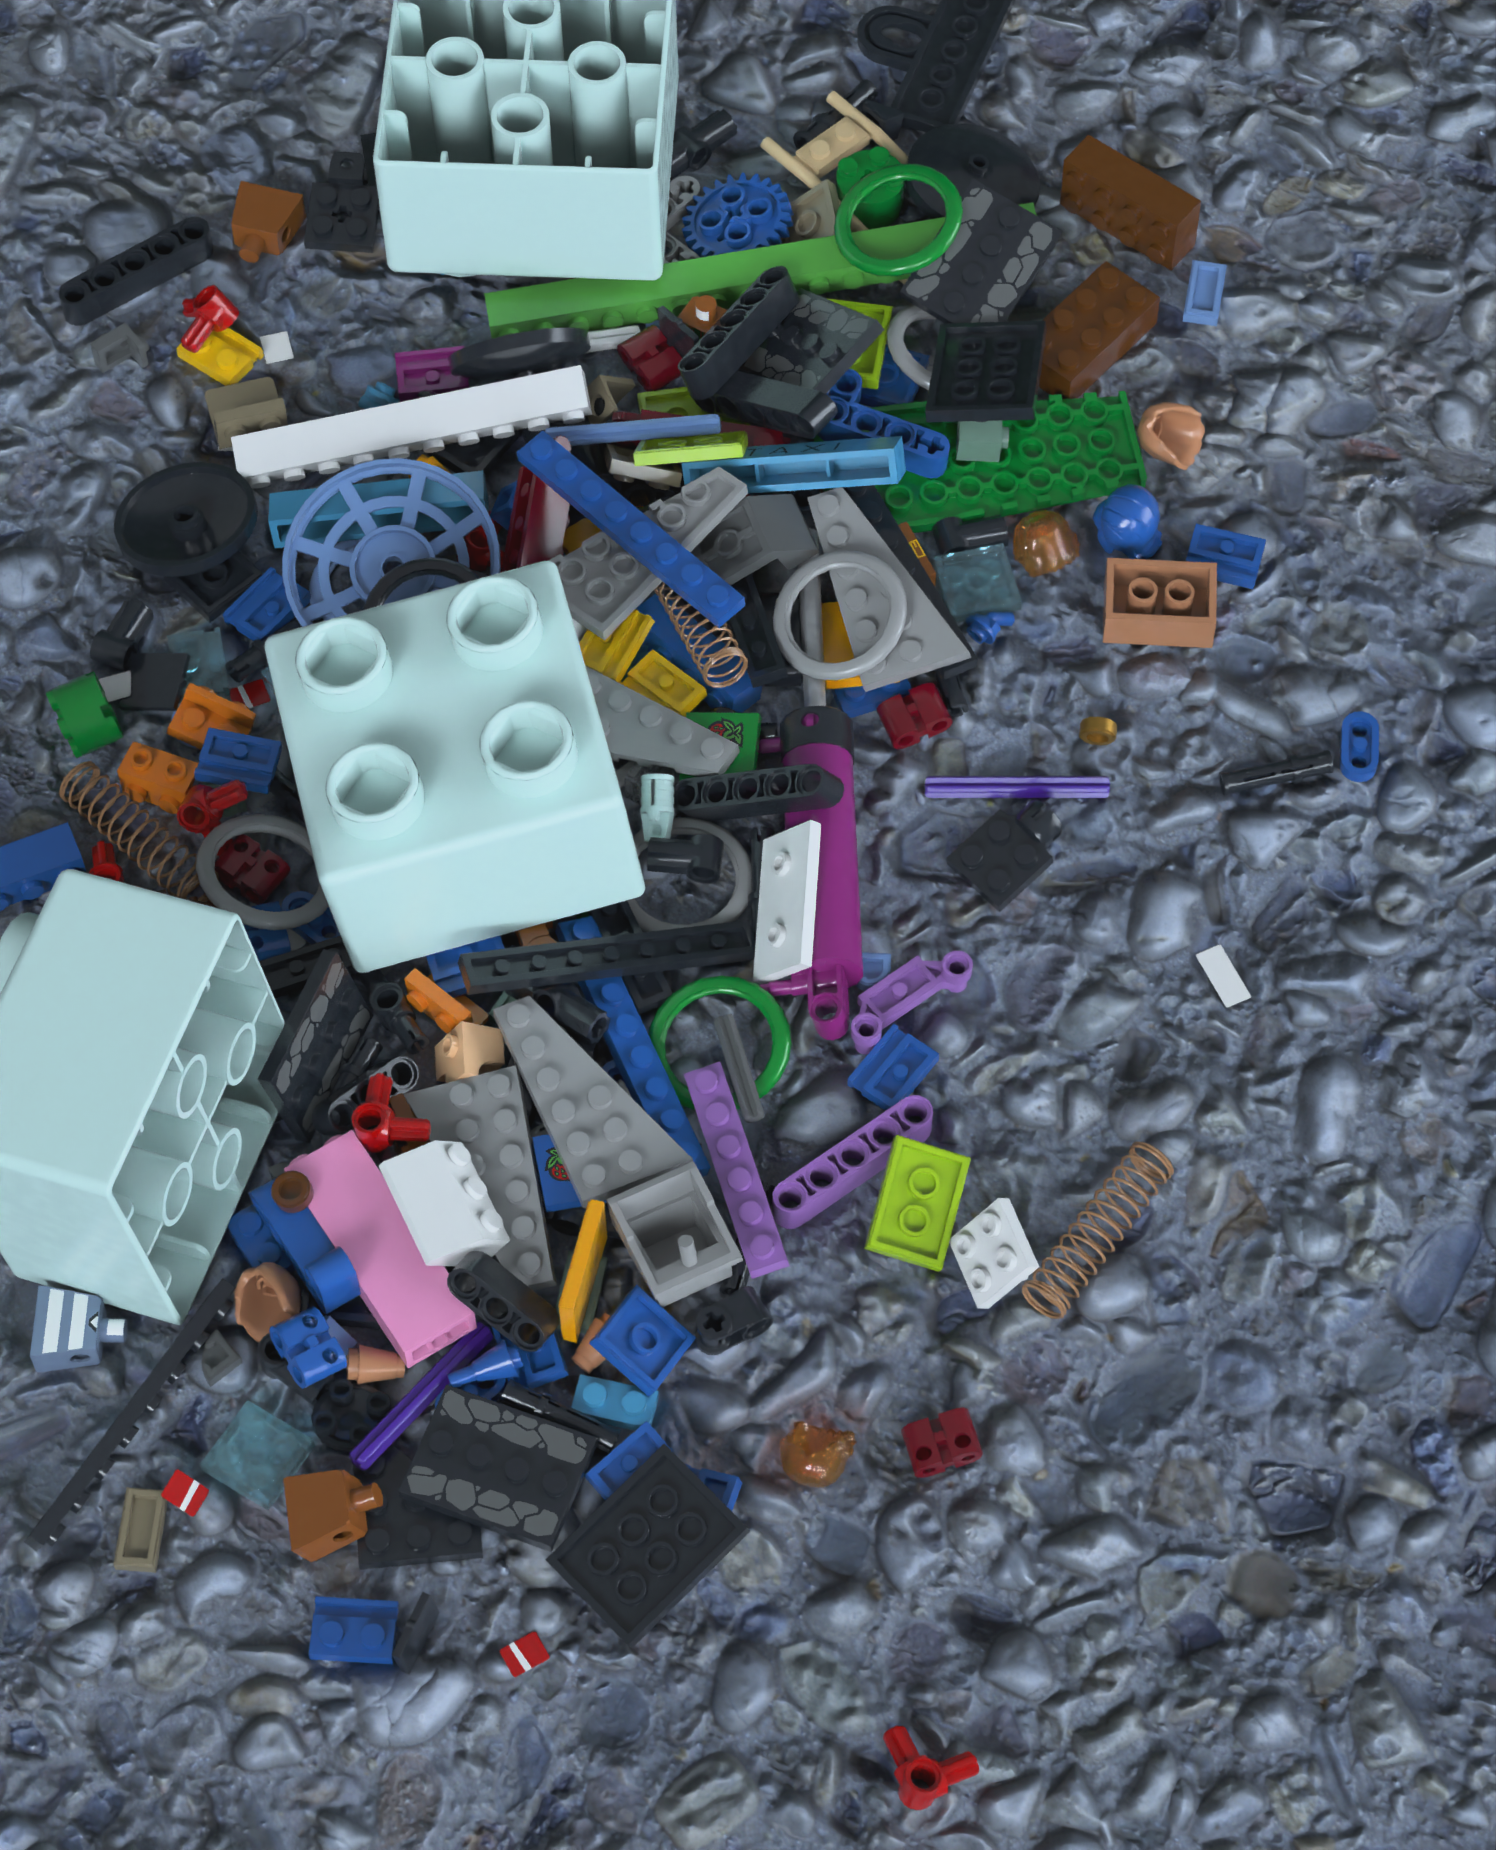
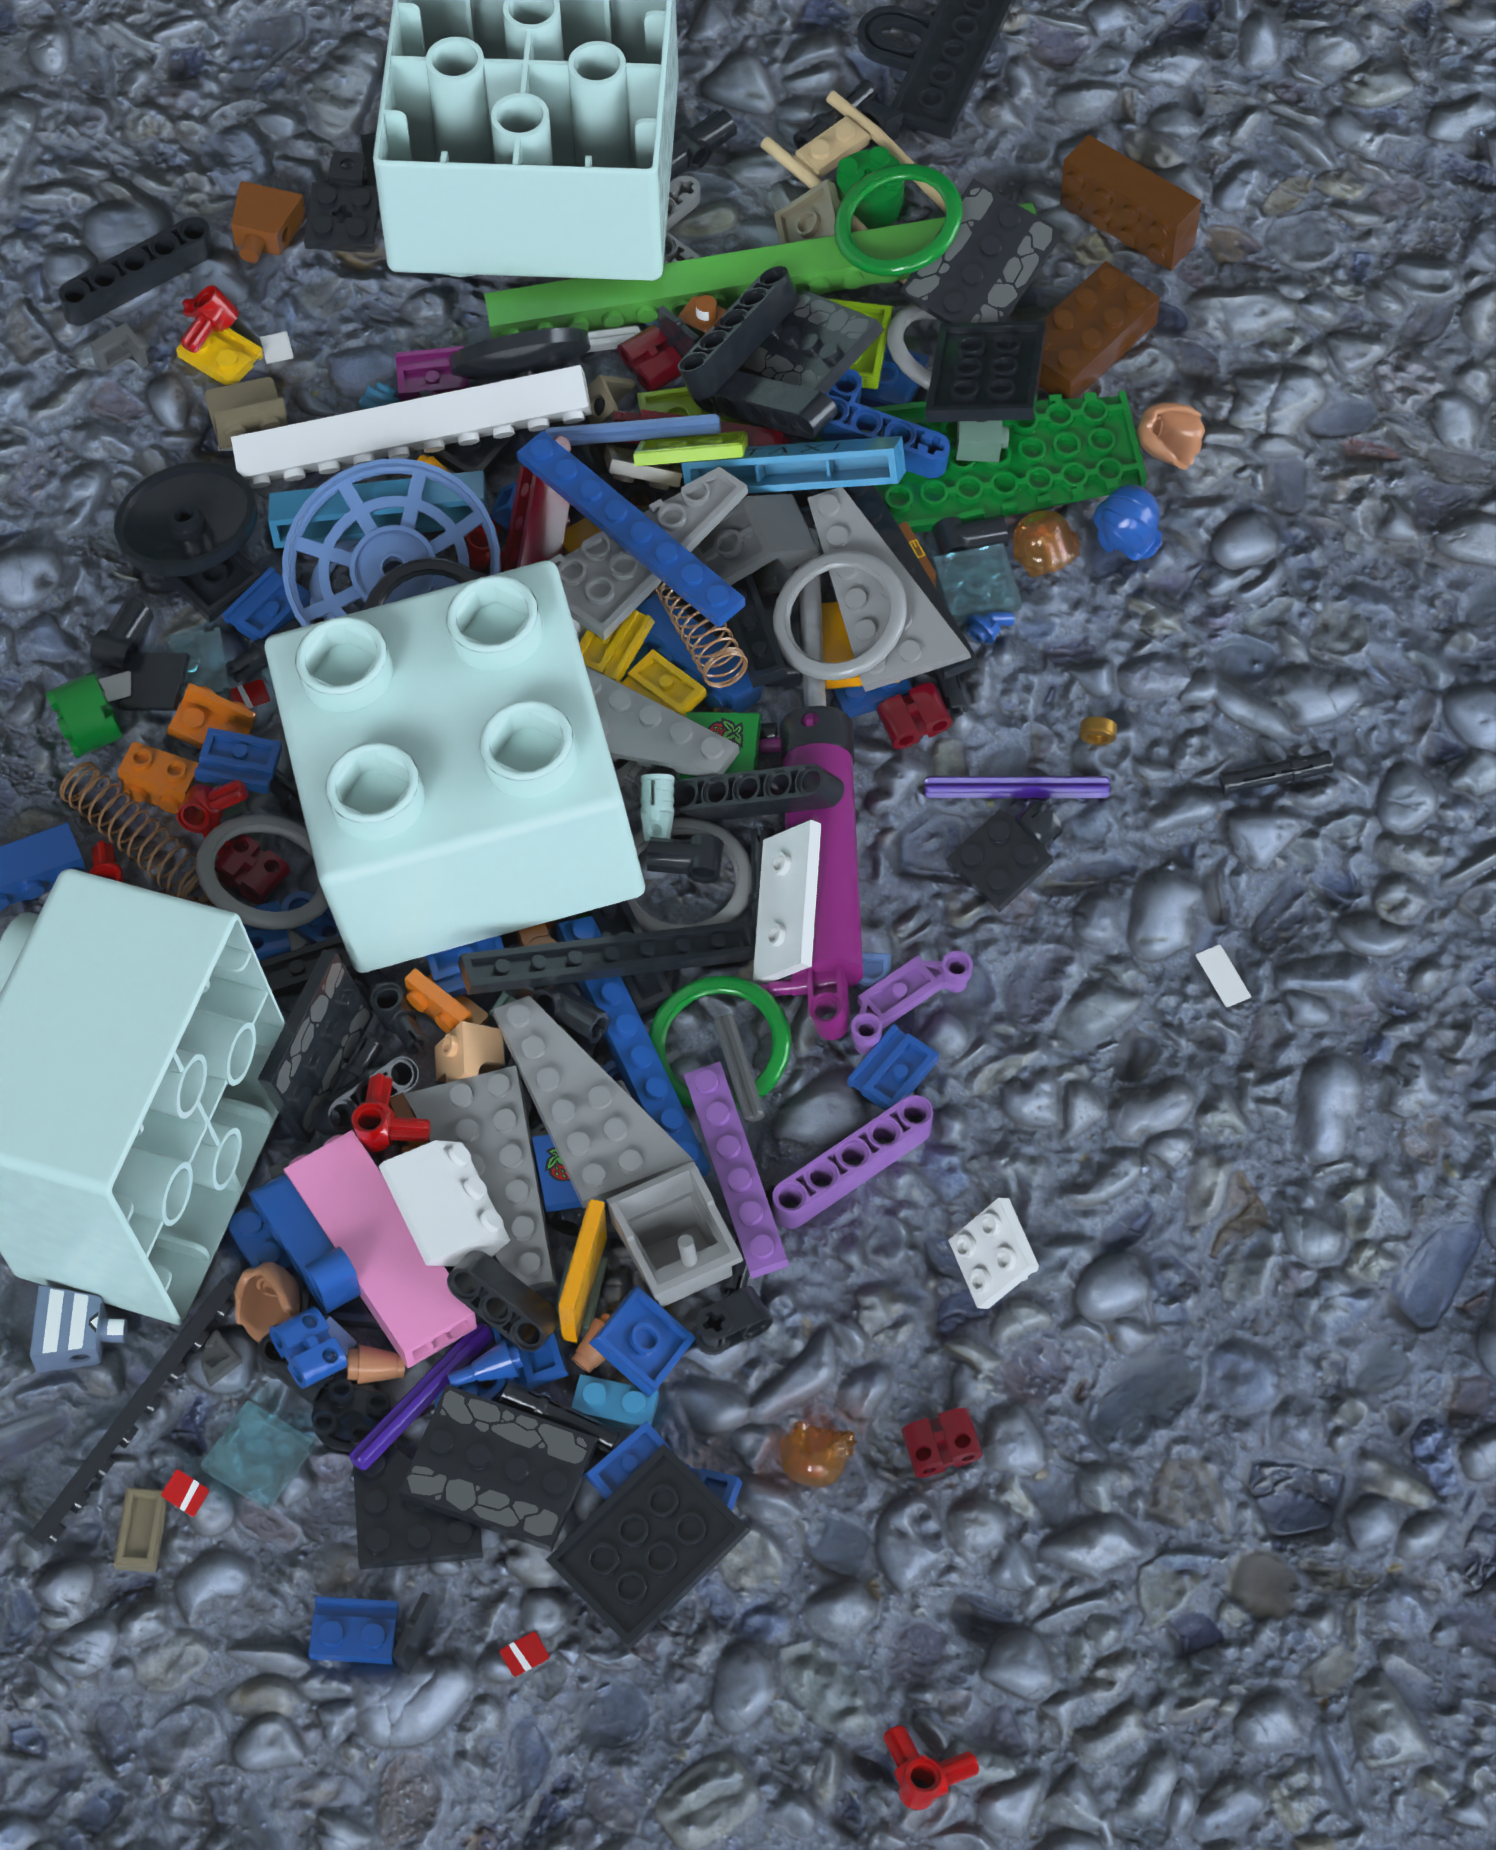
reddish brown tile [271,1171,314,1213] -> none
dark orange torso [283,1469,383,1562] -> none
blue gear [682,173,794,258] -> none
lime tile [864,1135,971,1272] -> none
black dish [905,124,1040,219] -> none
medium nougat piece [1022,1142,1174,1319] -> none
nougat brick [1103,558,1217,648] -> none
medium blue tile [1183,260,1227,326] -> none
blue plate [1186,524,1266,589] -> none
blue plate [1340,711,1379,782] -> none

